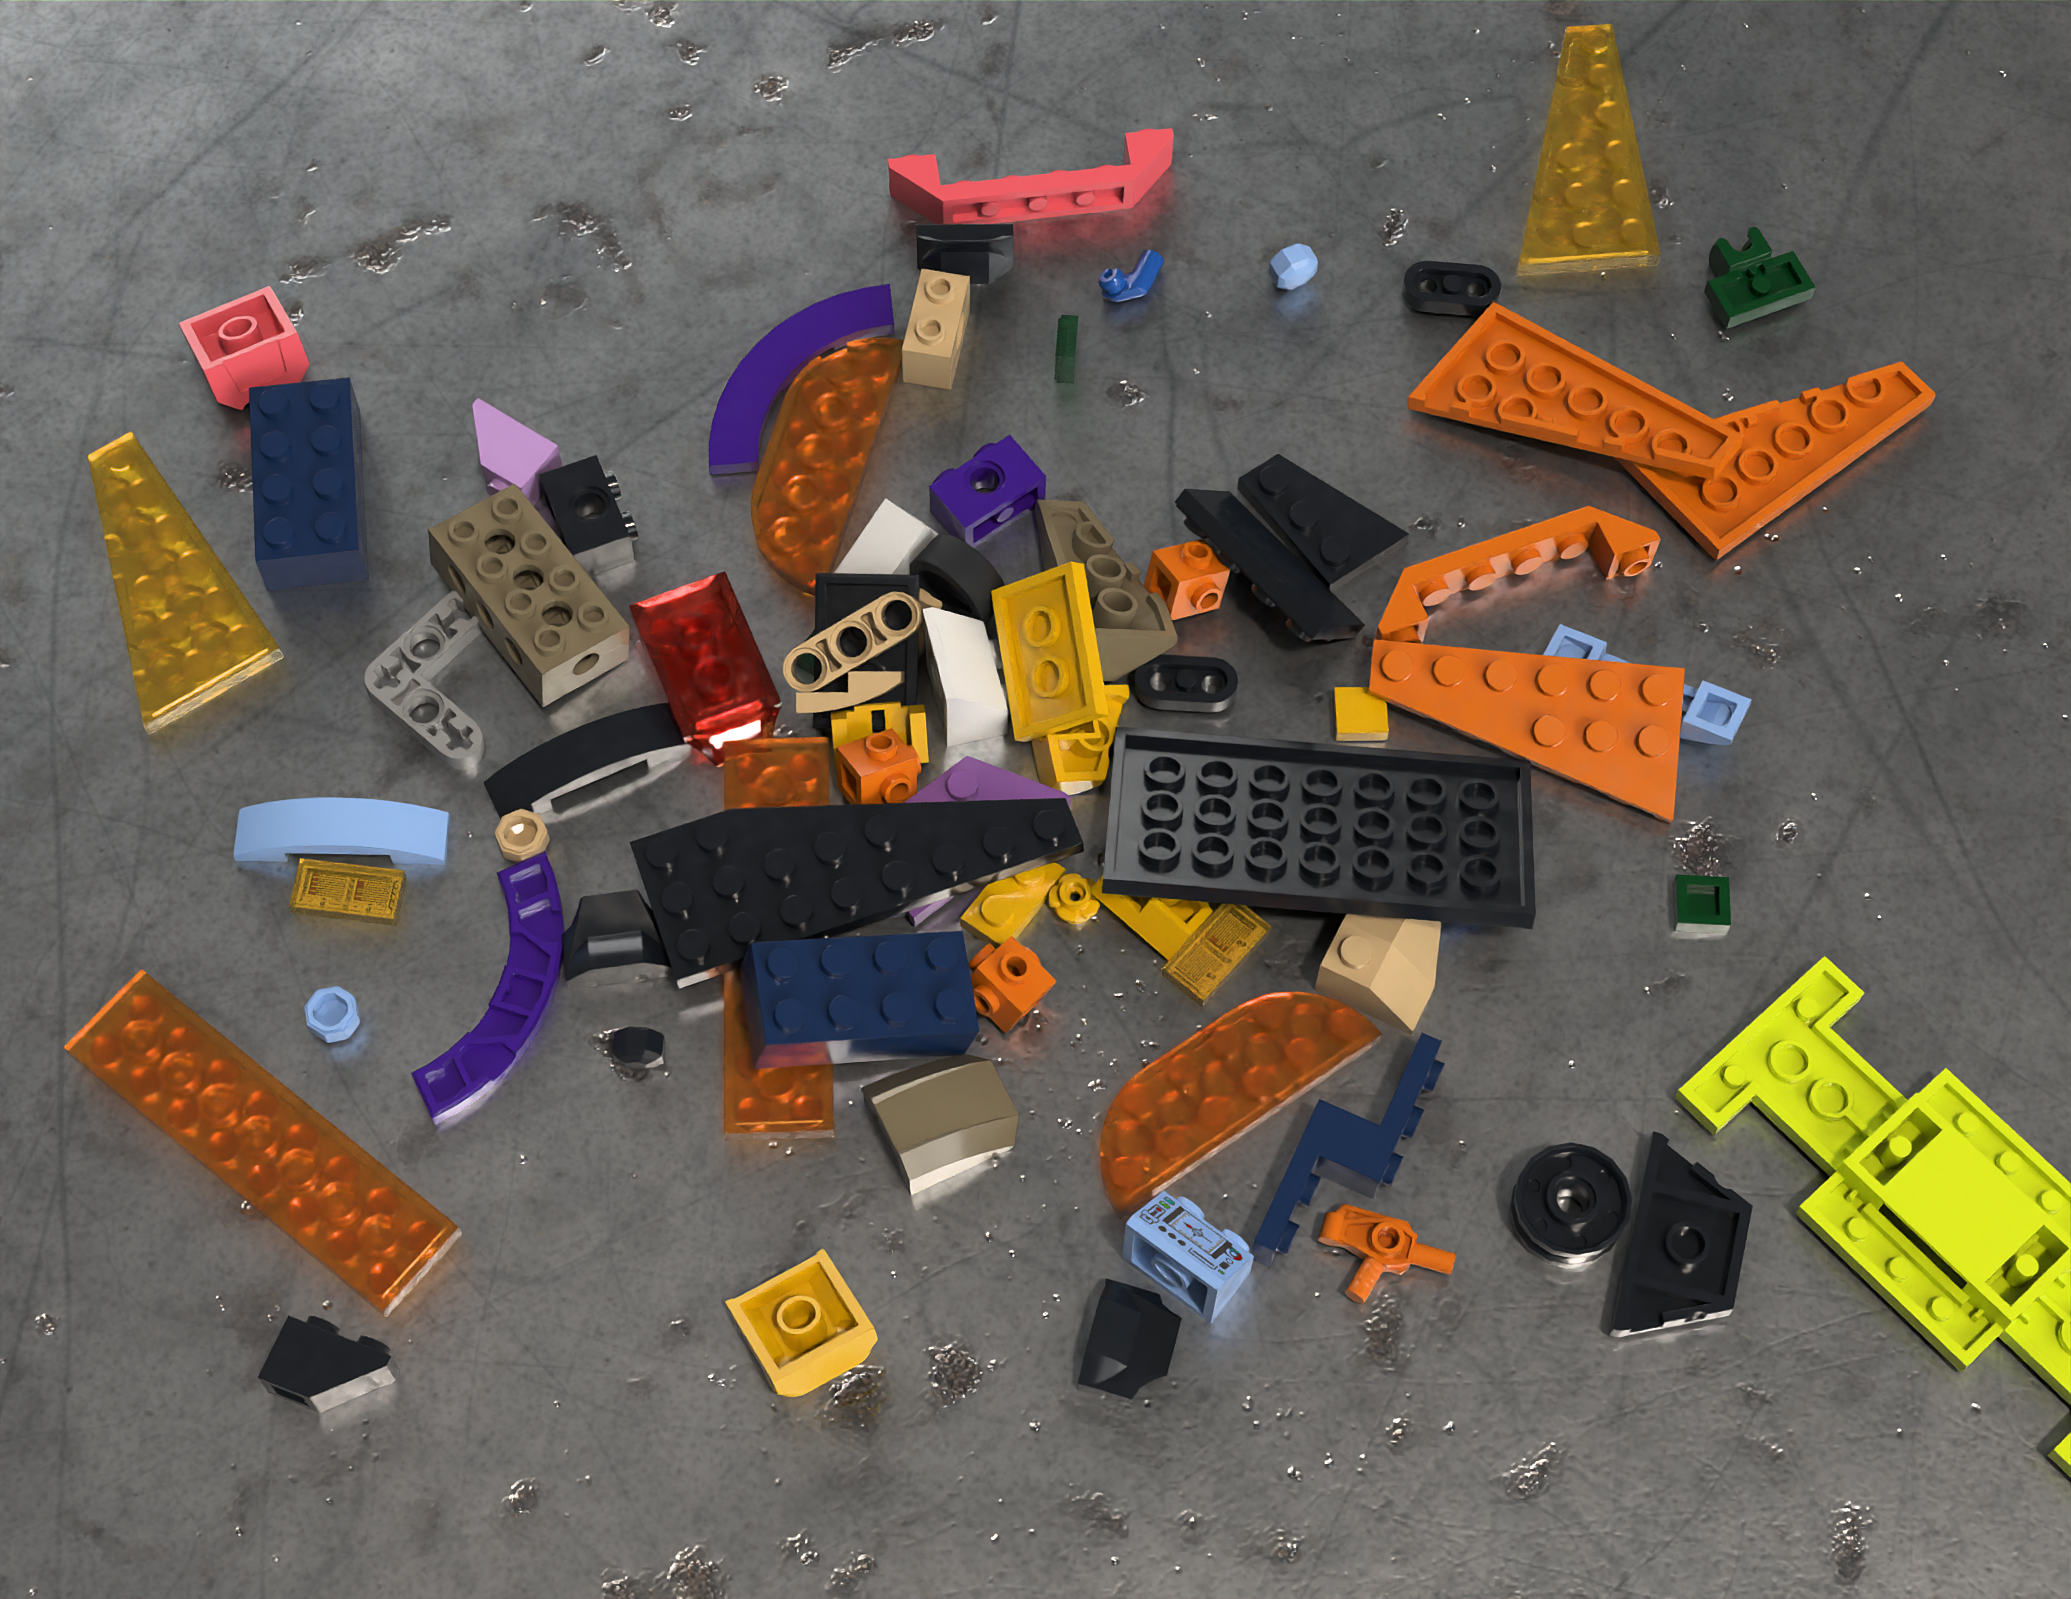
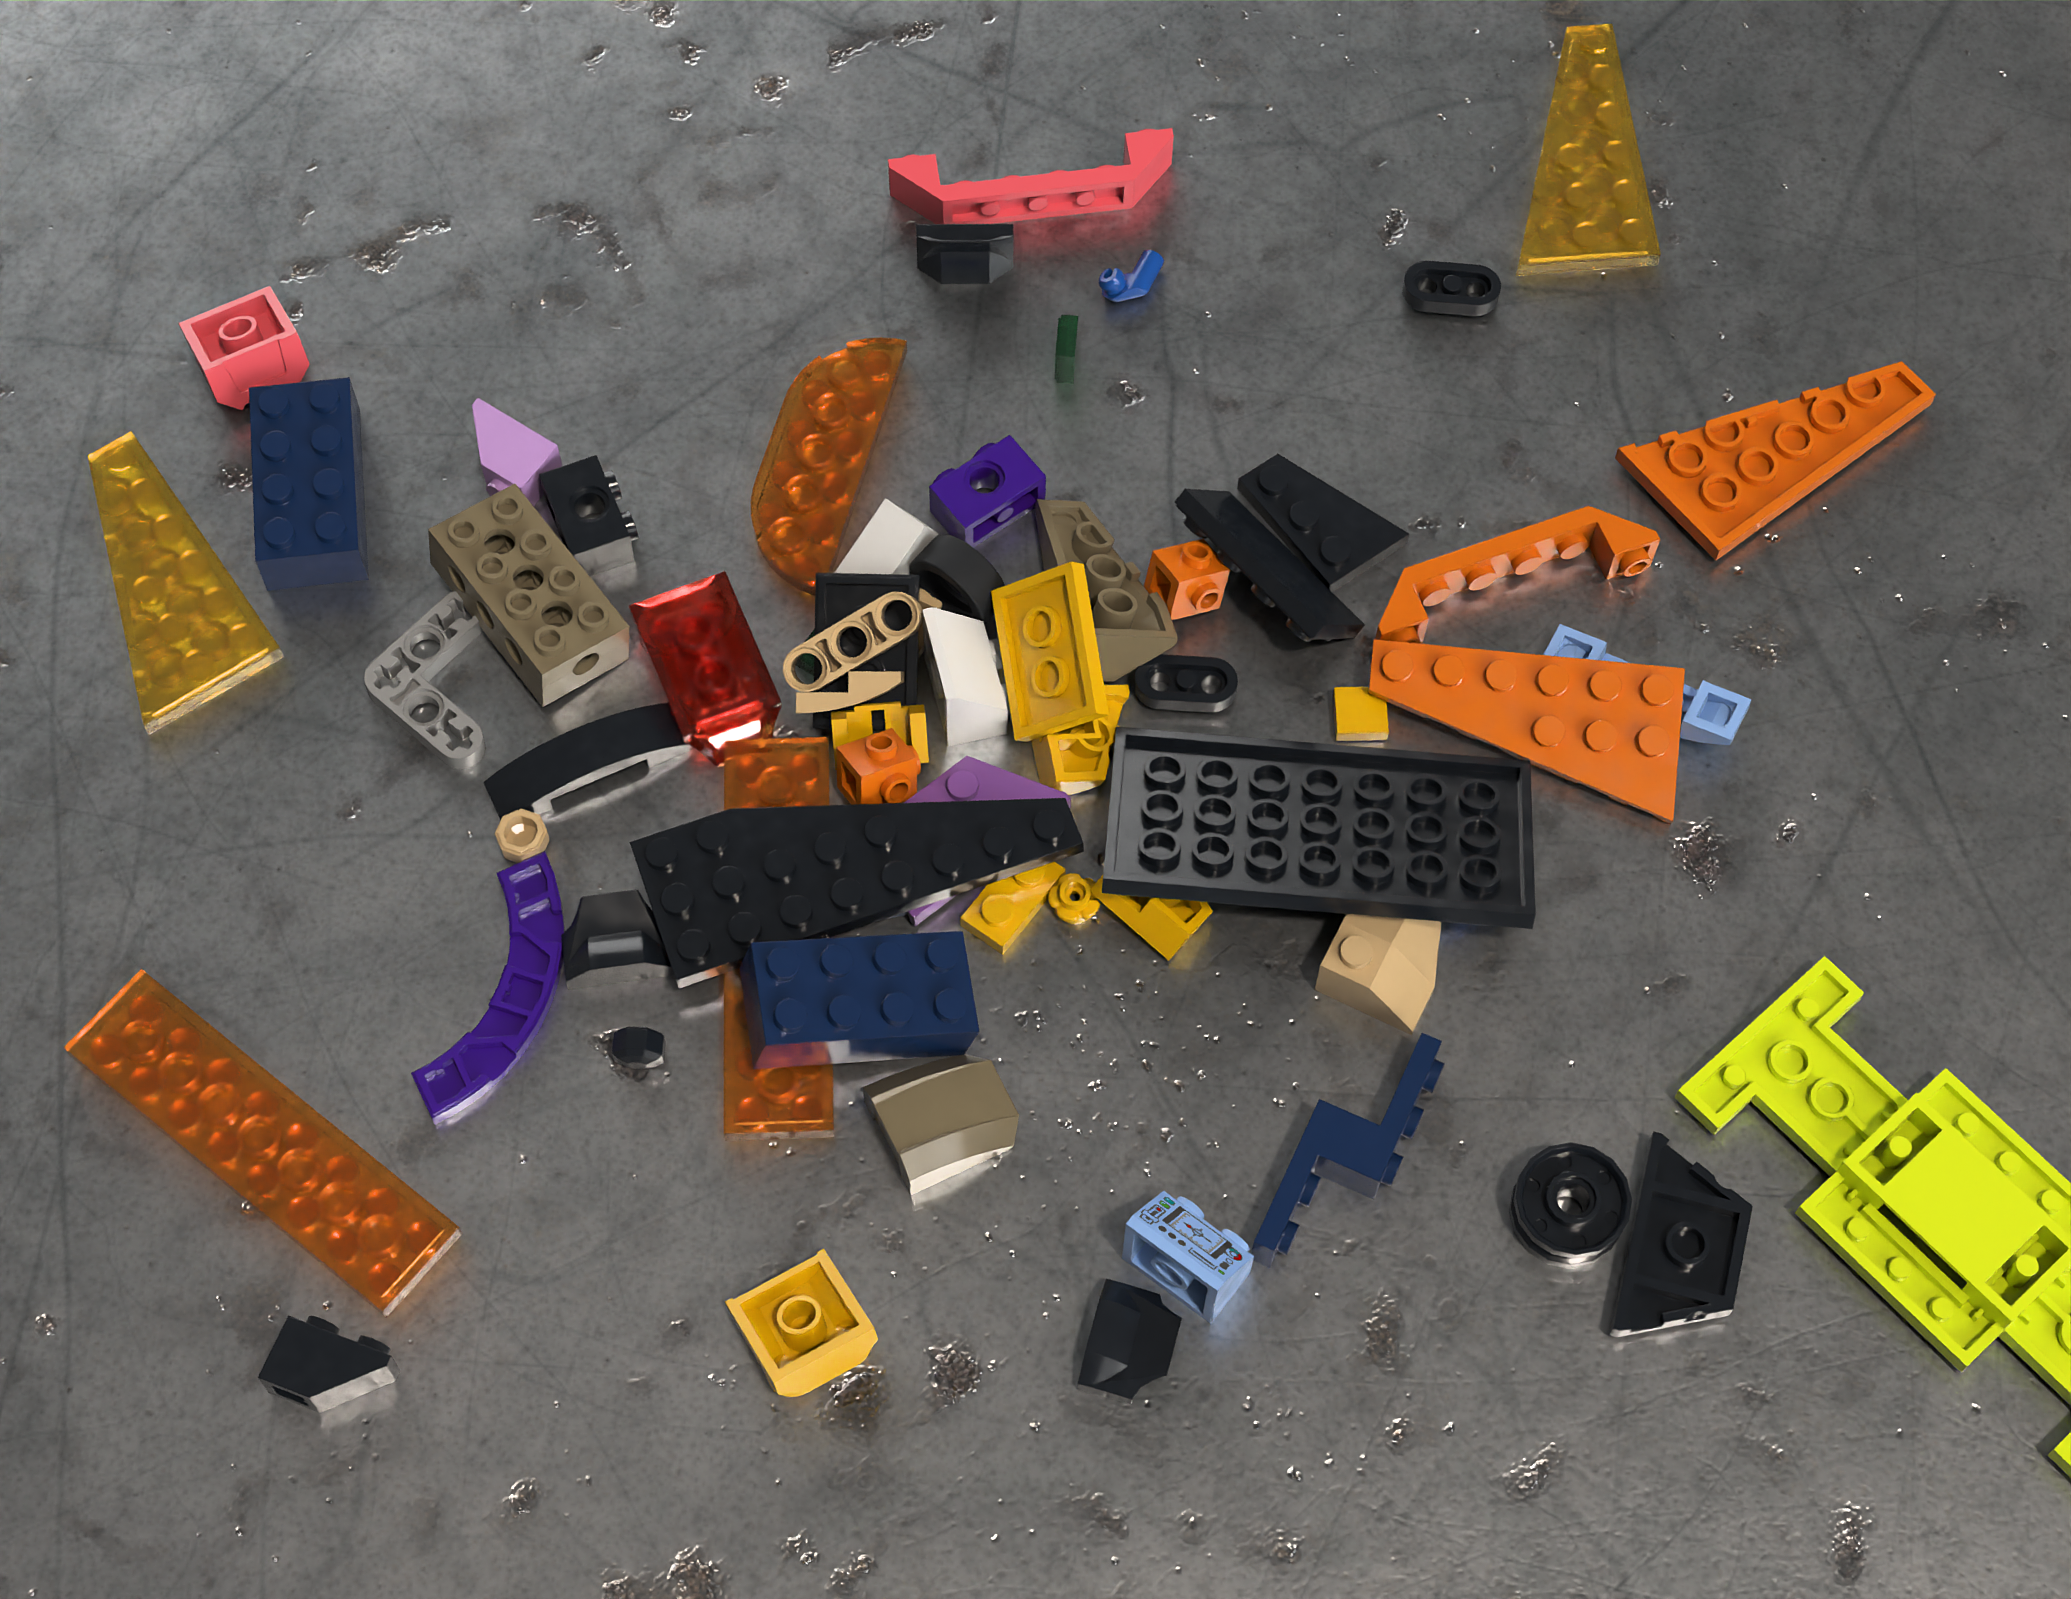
light blue slope [233,797,450,865] -> none
clear yellow tile [289,858,407,926] -> none
light blue tile [304,986,361,1043] -> none
dark purple tile [709,284,895,475] -> none
tan brick [902,269,970,390] -> none
orange brick [968,935,1057,1034] -> none
clear orange plate [1099,992,1382,1219] -> none
clear yellow tile [1162,903,1272,1007] -> none
light blue tile [1268,243,1318,290] -> none
orange piece [1318,1204,1456,1304] -> none
orange wing [1408,302,1743,480] -> none
dark green tile [1673,874,1731,934] -> none
dark green plate [1704,227,1816,329] -> none

